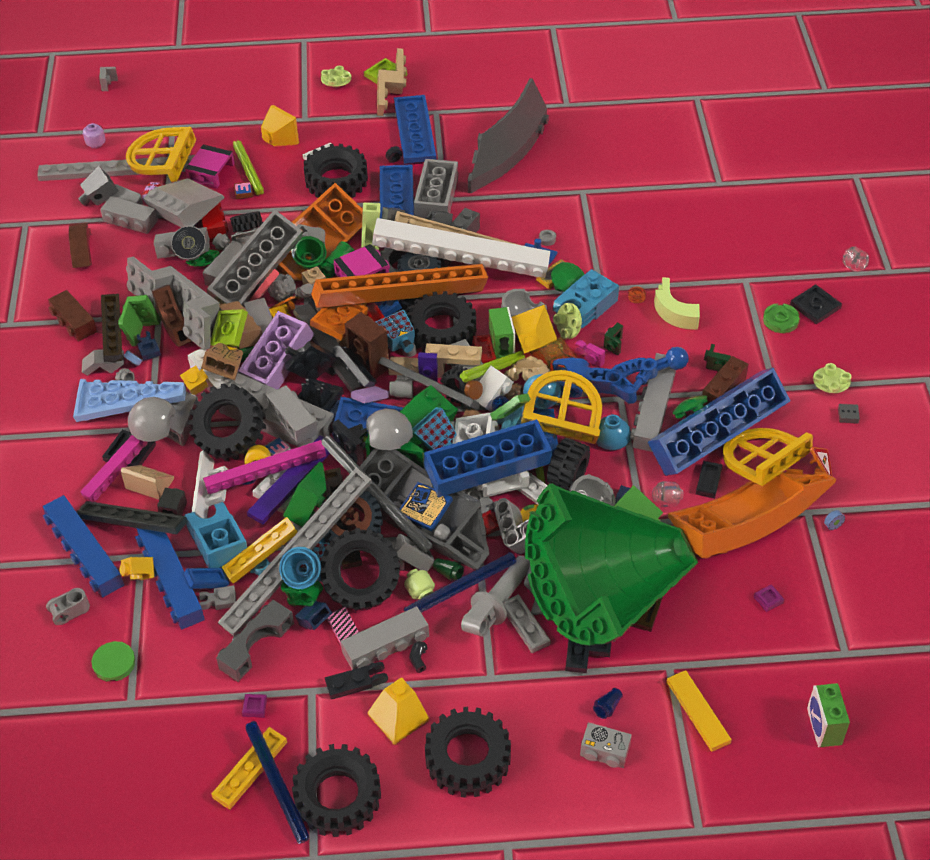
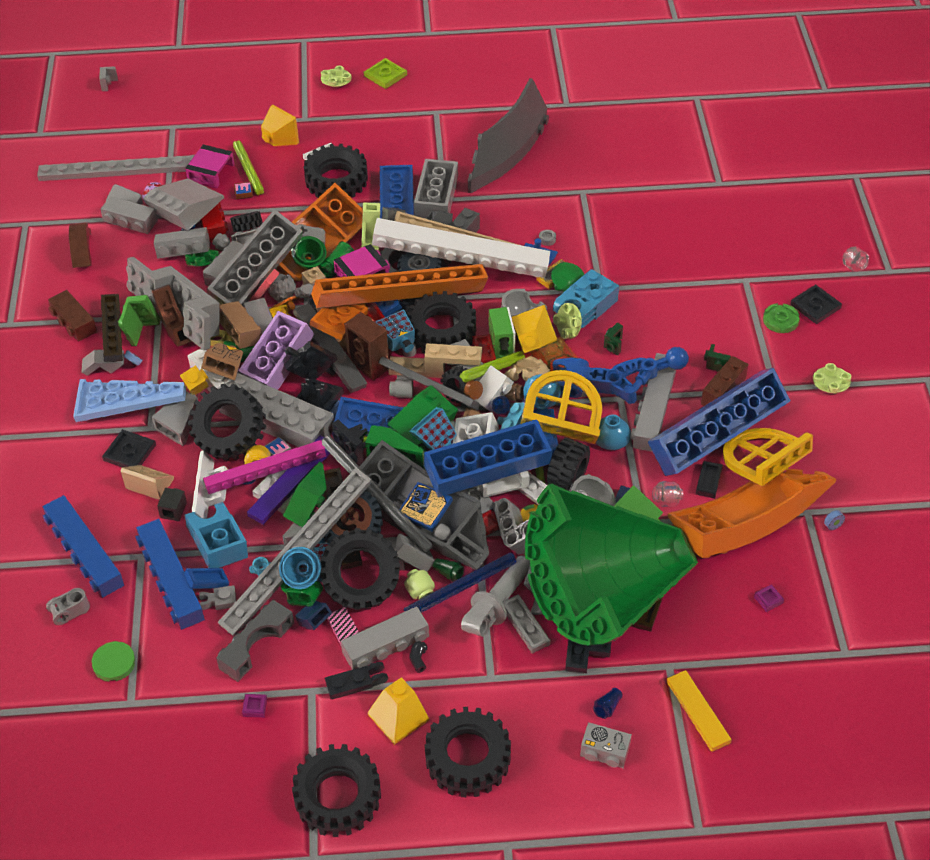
pearl dark grey tile [77,501,187,534] -> none
dark grey torso [78,166,119,206] -> none
dark pink piece [80,435,148,502] -> none
lavender head [82,123,106,148] -> none
light grey plate [115,368,135,381] -> none
yellow brick [120,557,154,580] -> none
yellow window [126,127,196,182] -> none
light grey cylinder [128,397,176,442] -> none
dark blue plate [137,331,161,361] -> none
black tile [171,226,207,261] -> none
lime tile [210,309,248,347] -> none
yellow plate [211,727,287,810] -> none
yellow plate [222,517,298,584] -> none
clear blue axle [245,721,309,844] -> none
light grey brick [266,385,318,444] -> none
black plate [332,346,377,387] -> none
lavender tile [351,386,390,404] -> none
light grey cylinder [366,408,413,450] -> none
tan bracket [377,48,406,116] -> none
black tile [385,146,402,163] -> none
blue plate [394,95,436,164] -> none
dark purple plate [418,352,438,382] -> none
bright green tile [490,393,531,420] -> none
dark pink plate [575,340,605,368] -> none
clear red tile [628,286,646,303] -> none
yellowish green arch [654,277,700,330] -> none
green dish [672,395,708,419] -> none
bright green piece [807,683,850,747] -> none
piece [809,447,832,476] -> none
dark grey tile [838,404,860,423] -> none

